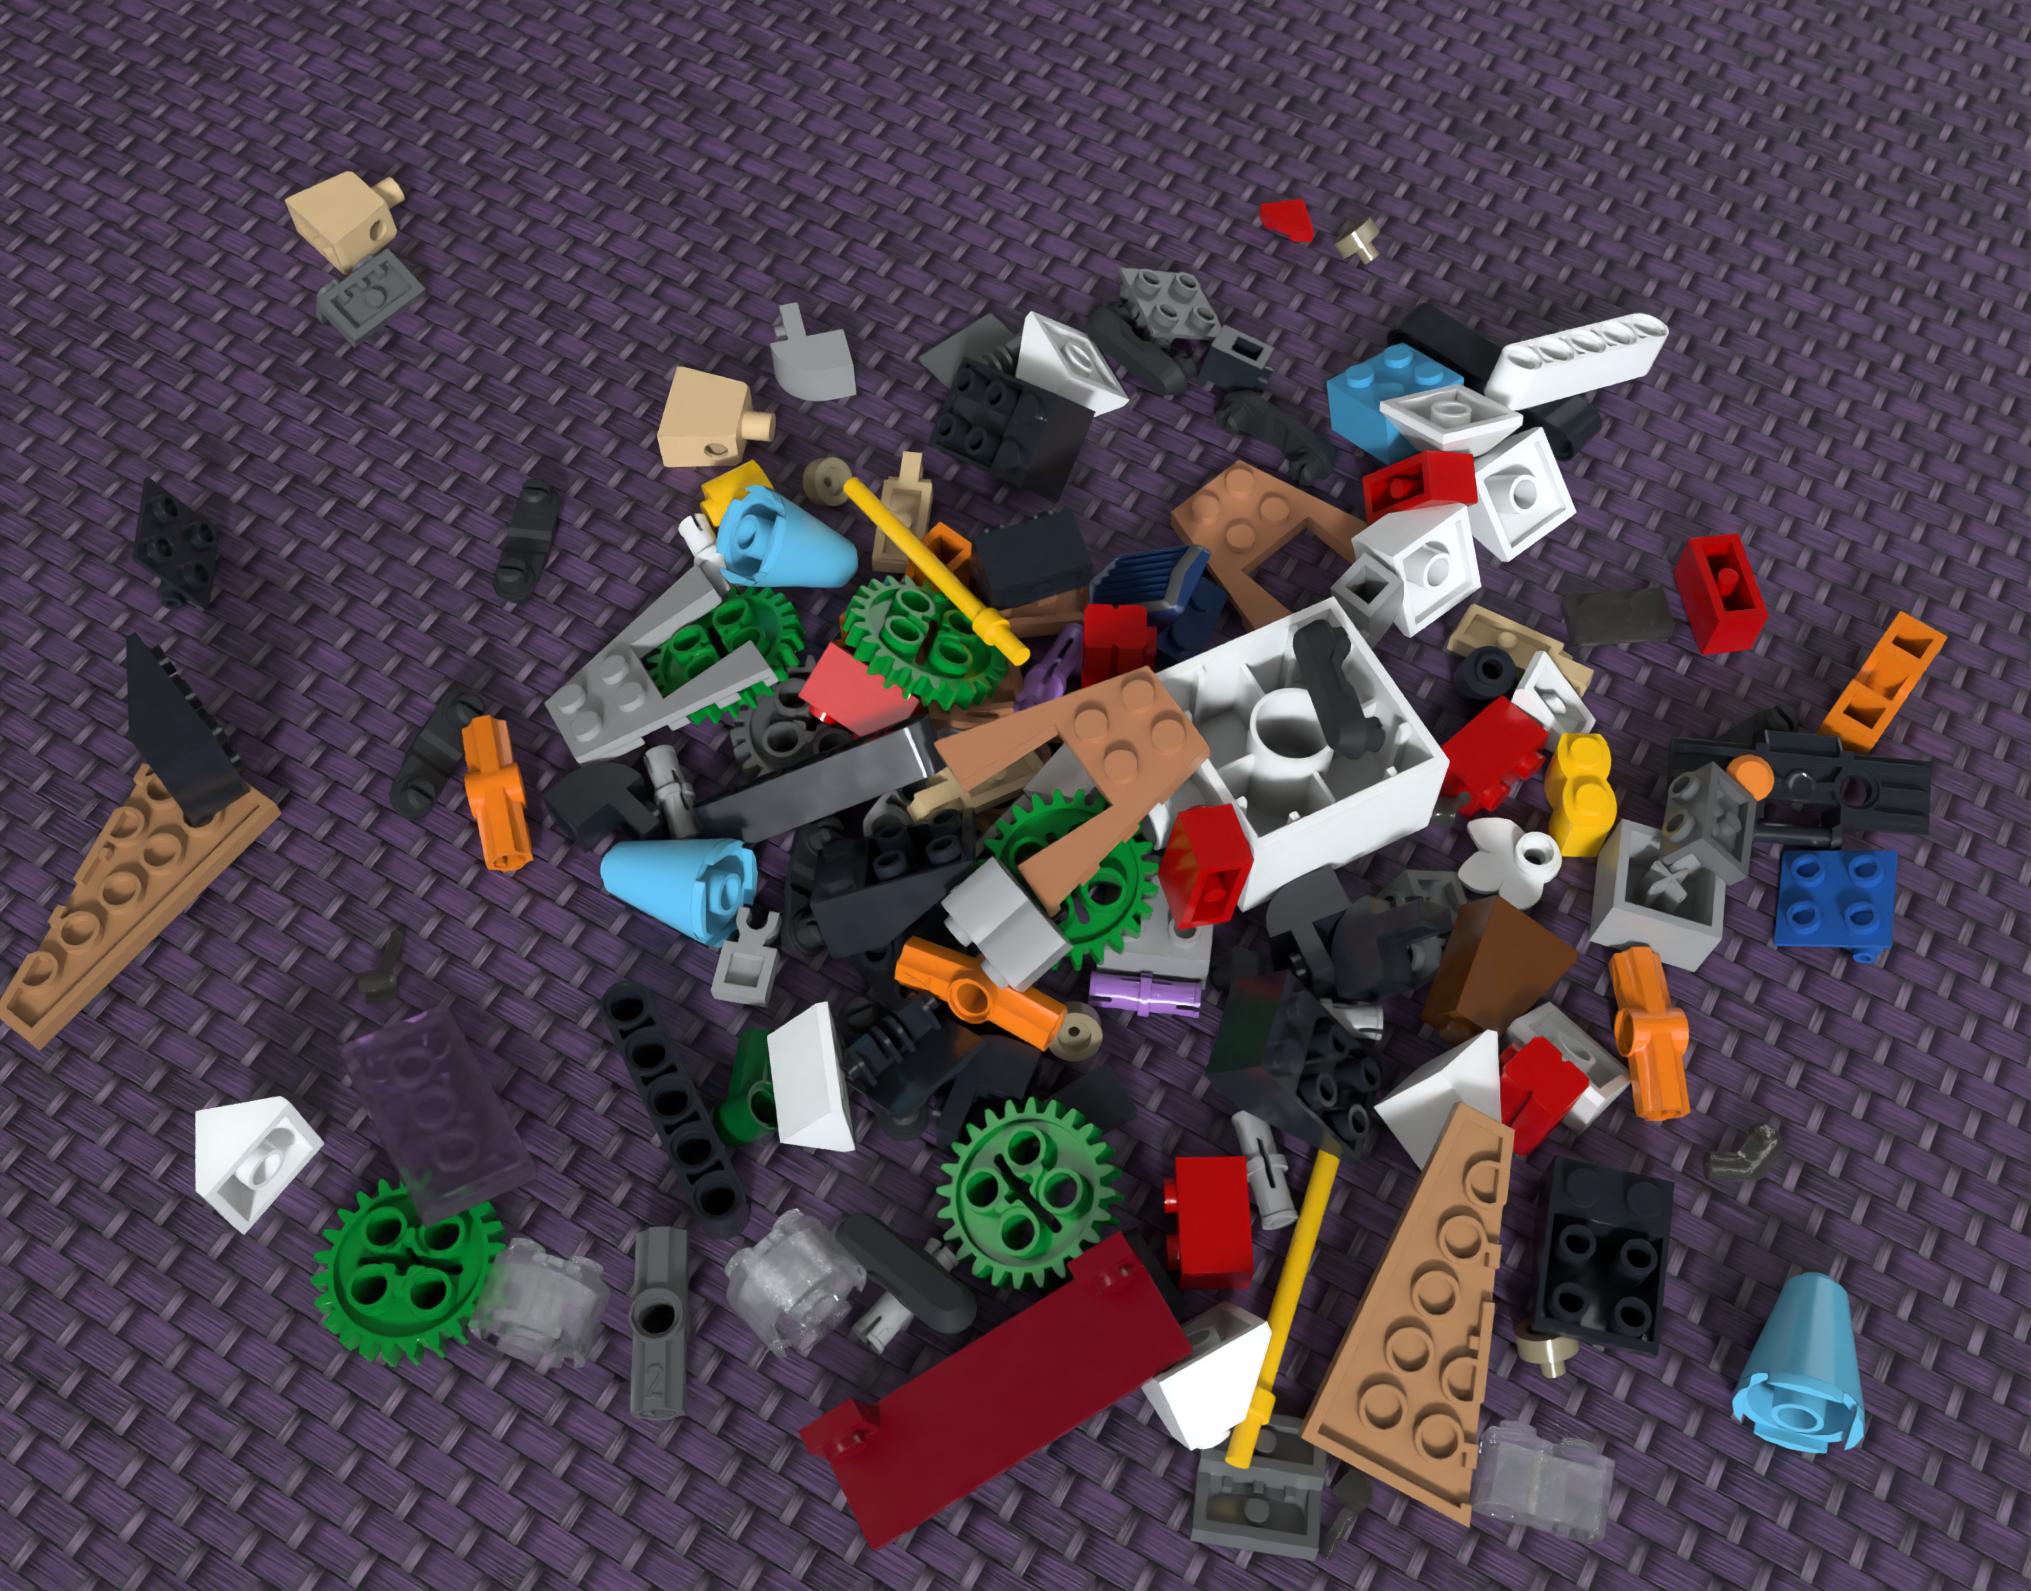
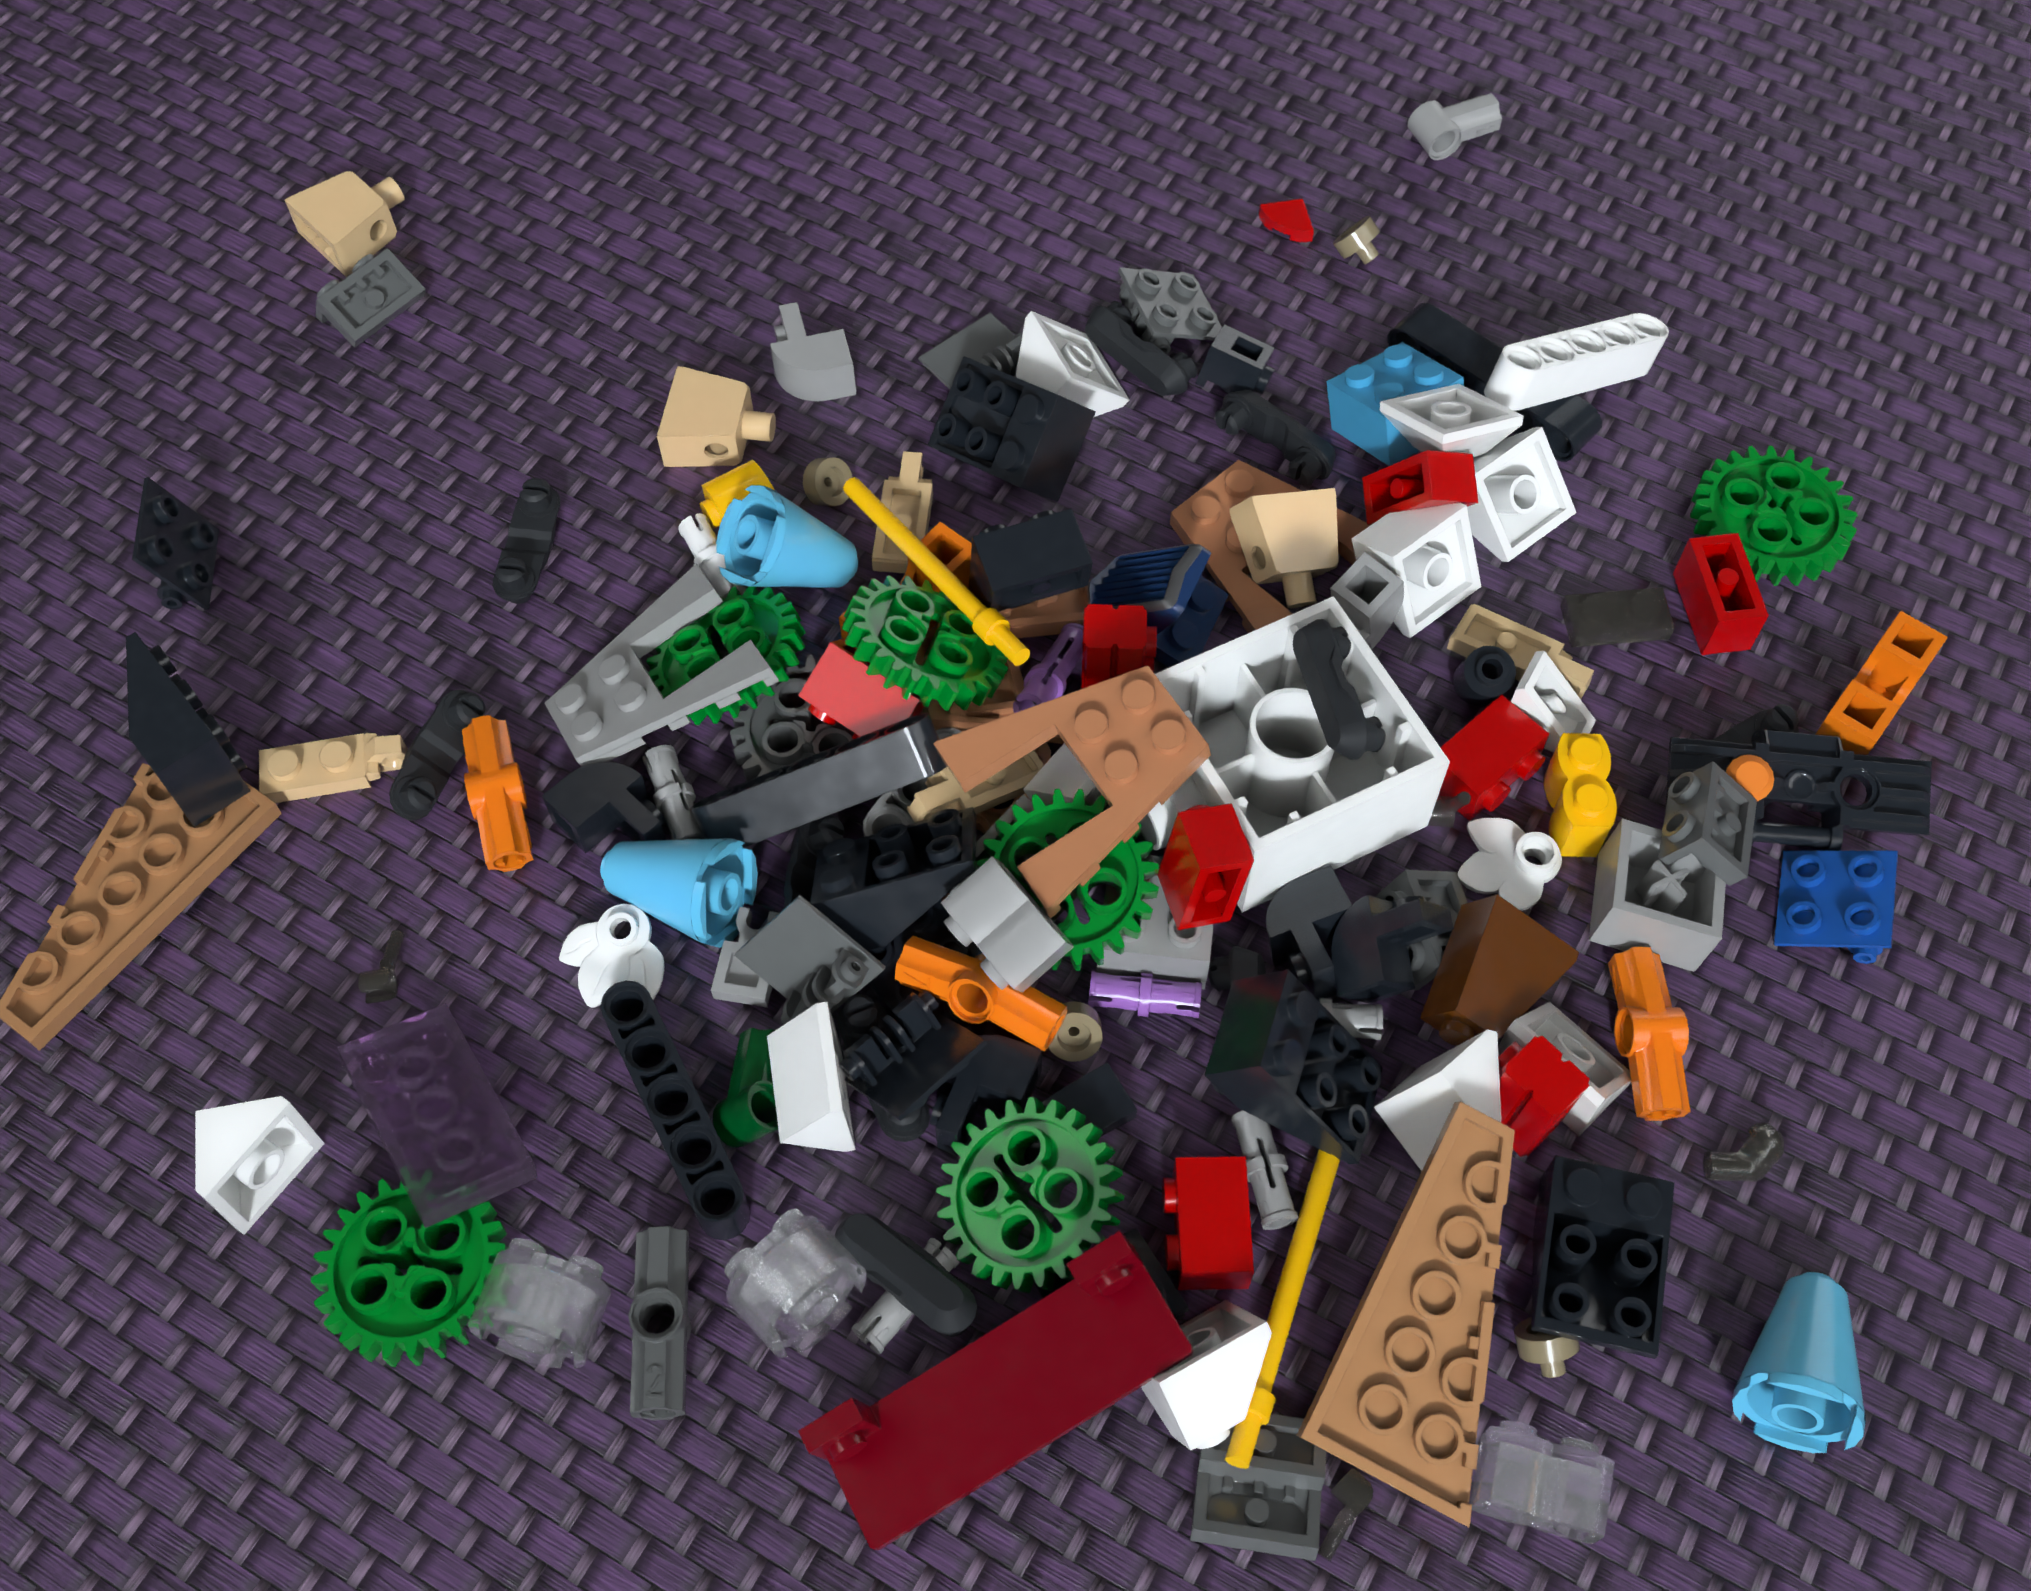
none -> tan hinge [259,733,408,803]
none -> white plate [559,904,665,1008]
none -> dark grey hinge [734,895,886,1025]
none -> tan torso [1229,488,1339,608]
none -> light grey piece [1408,93,1502,160]
none -> green gear [1690,445,1858,586]

